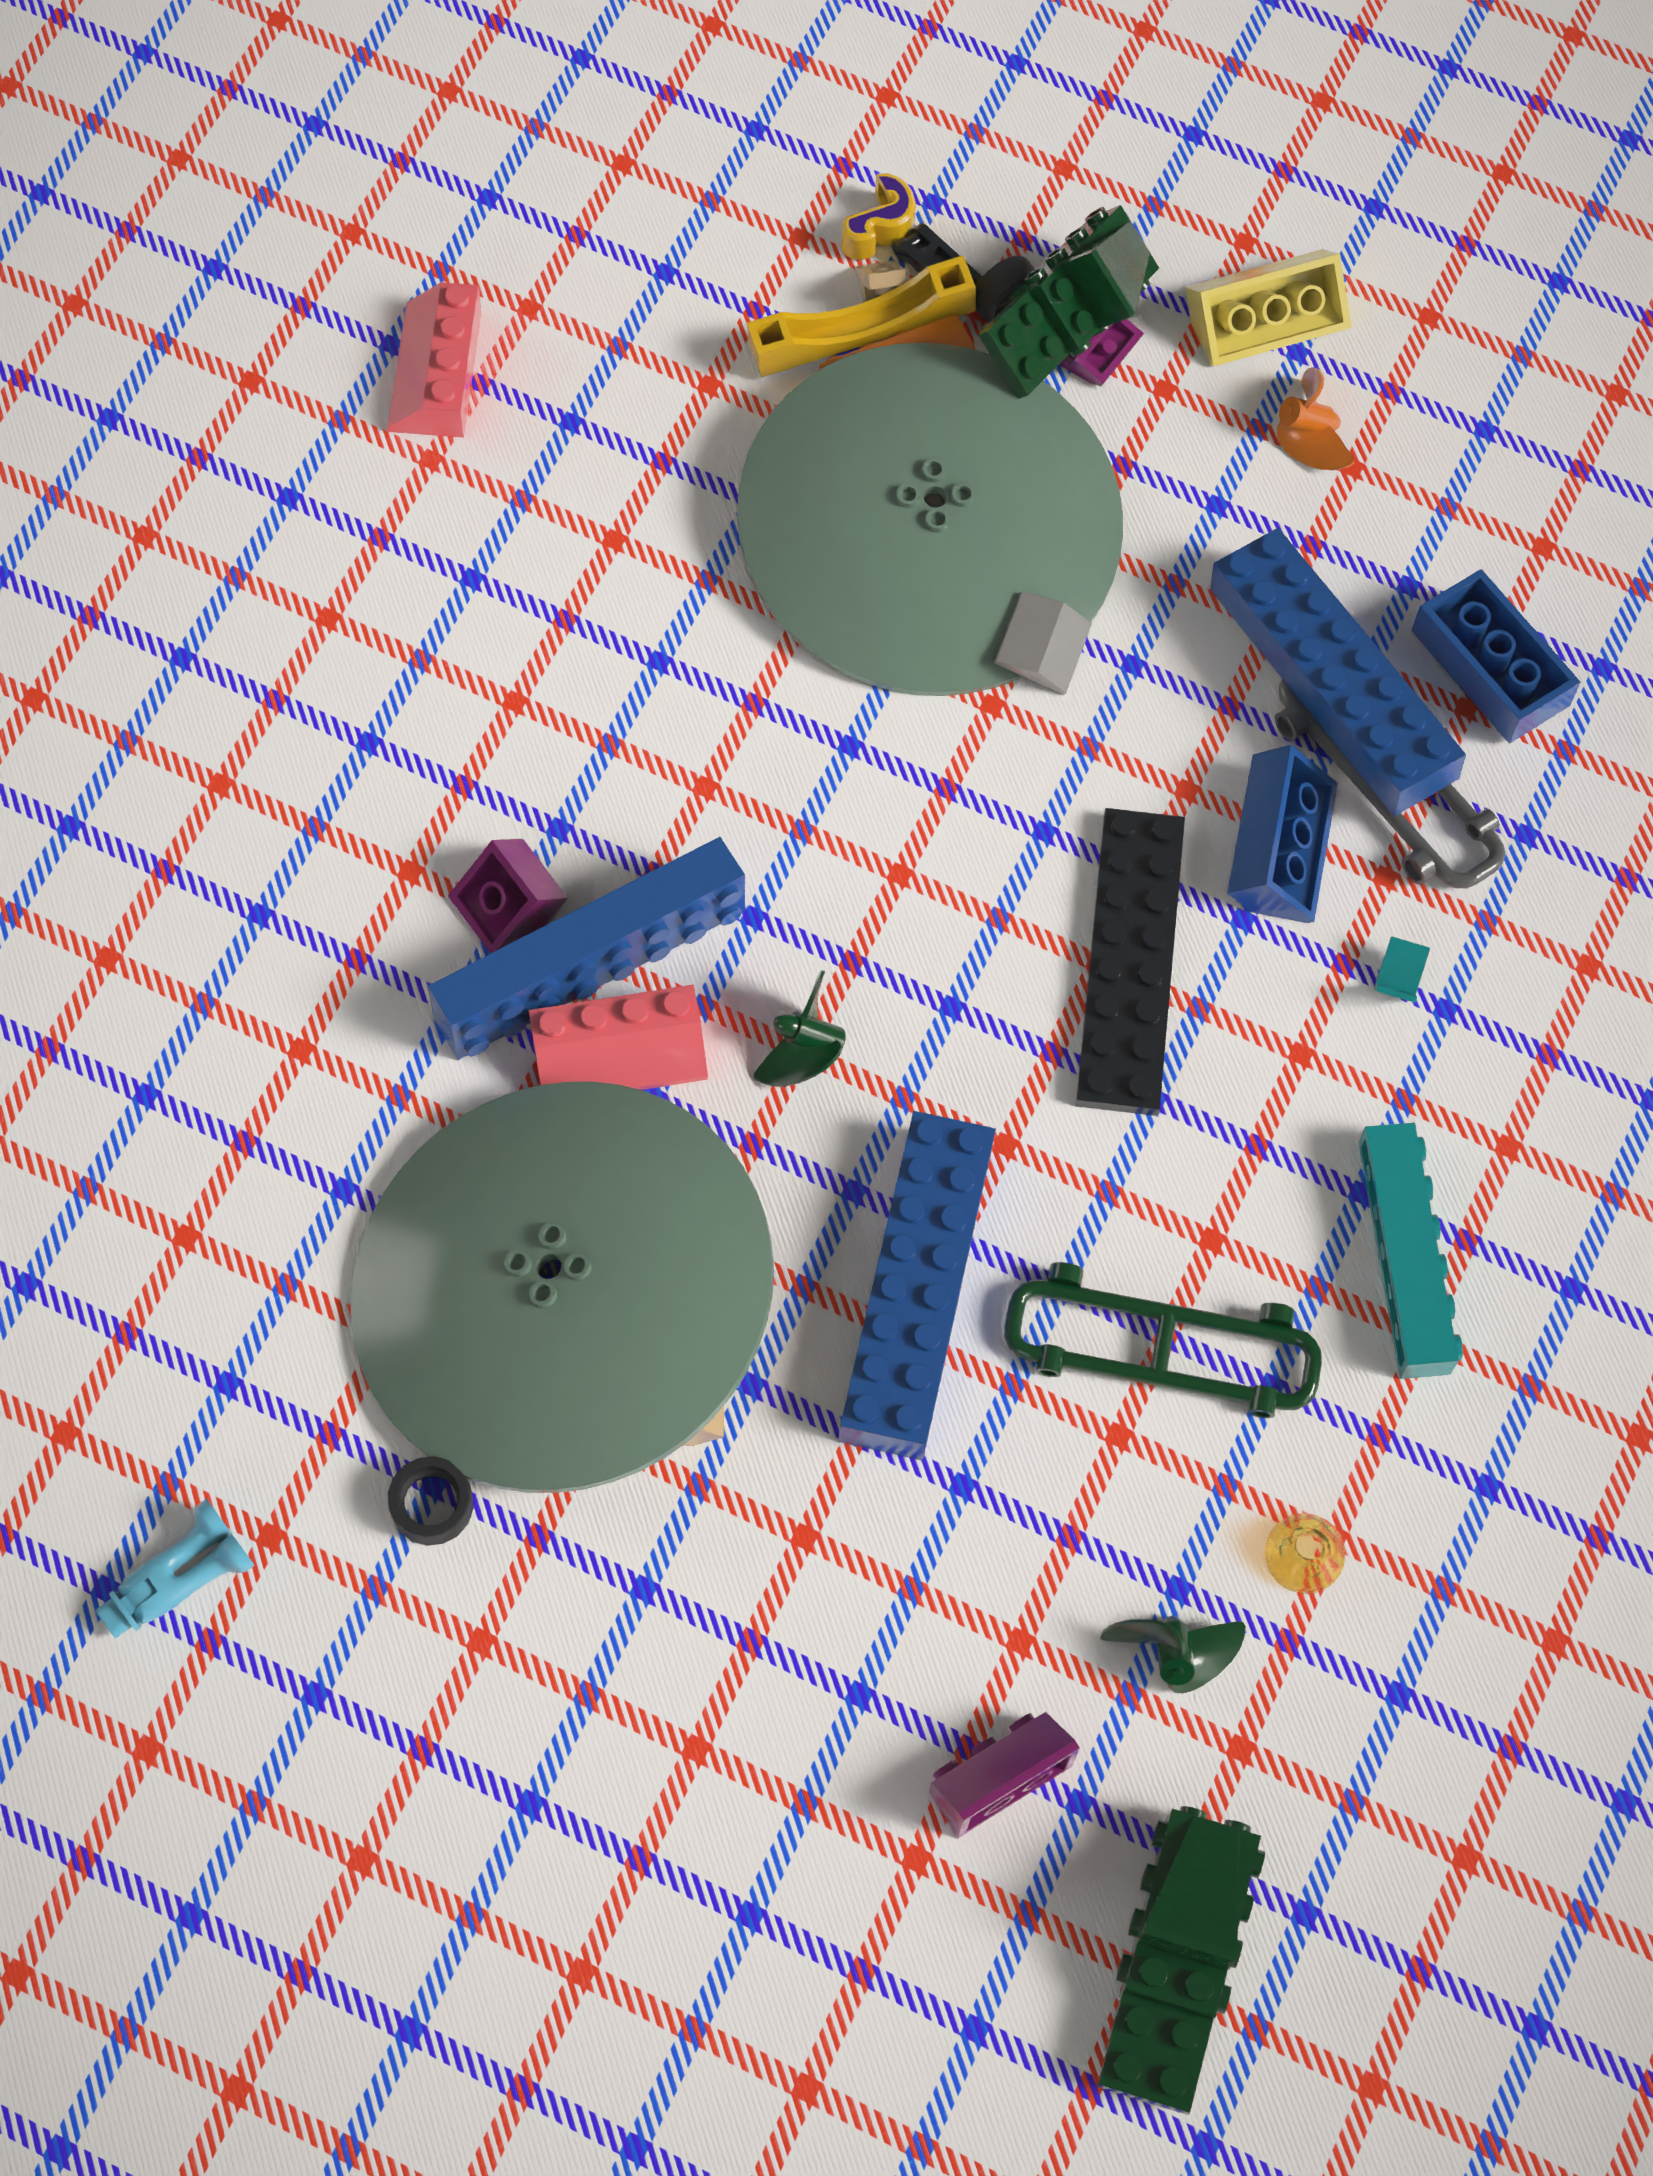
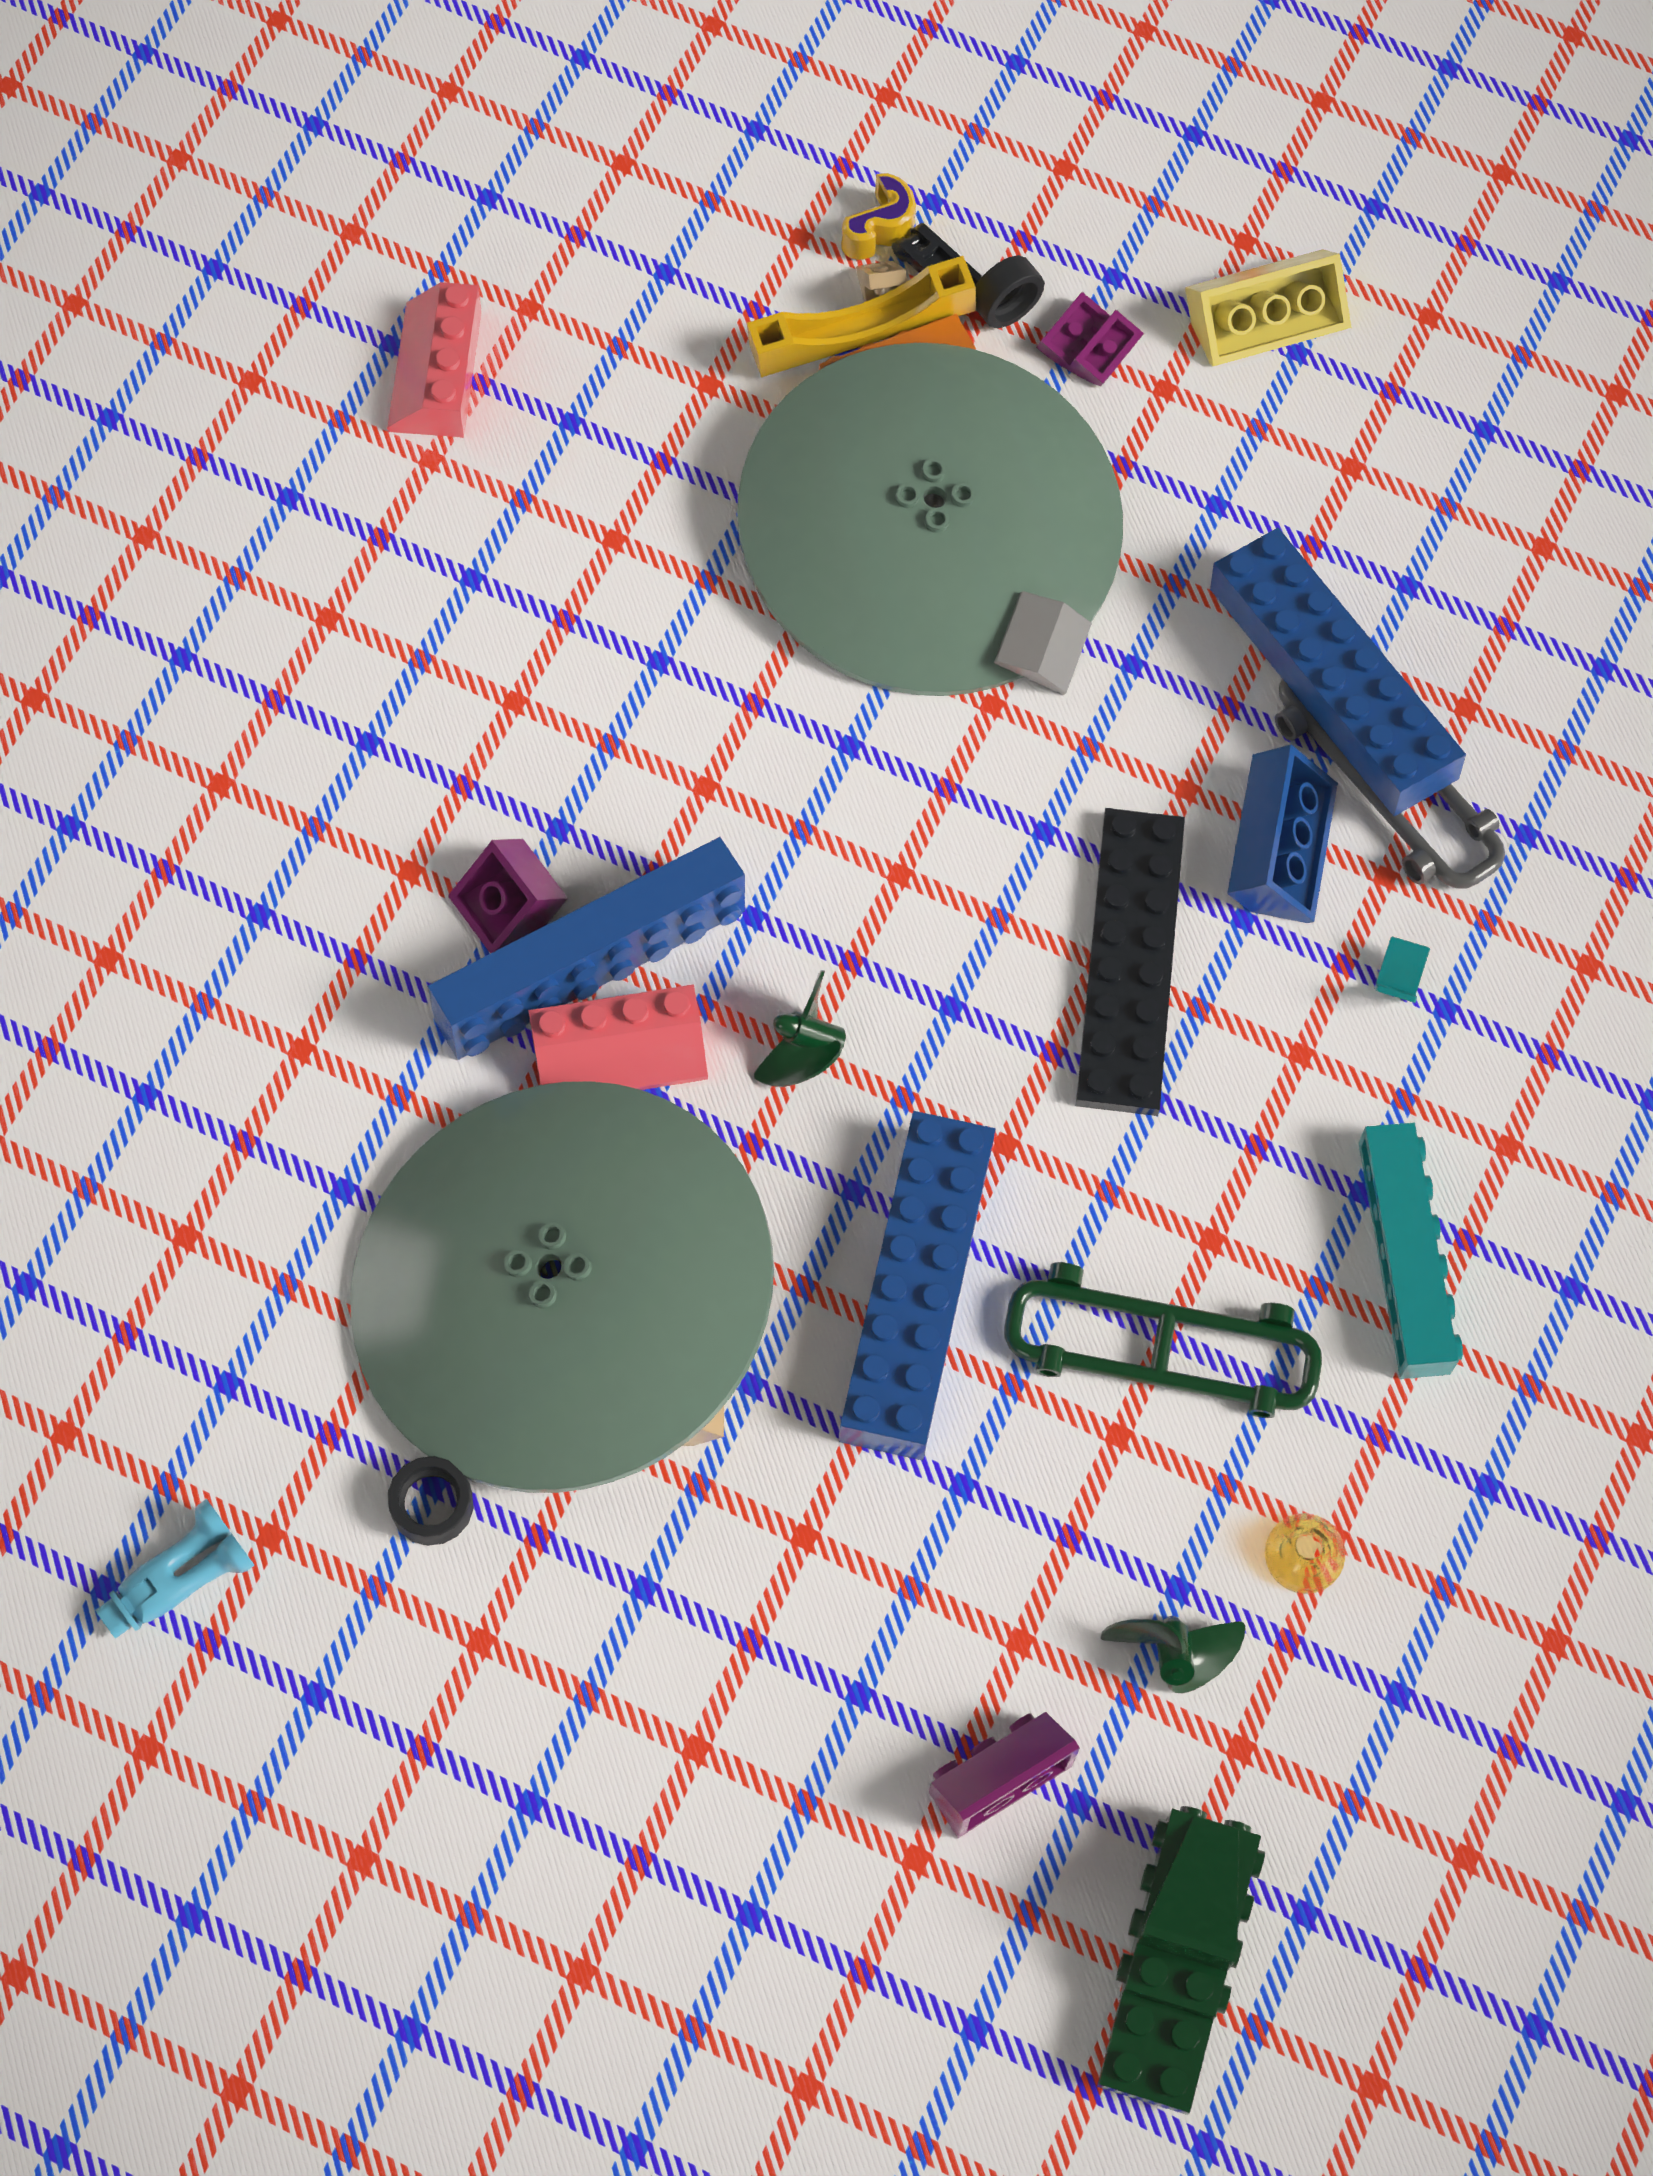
dark green wedge [978,205,1159,399] -> none
orange piece [1277,367,1354,471] -> none
blue brick [1411,569,1581,744] -> none

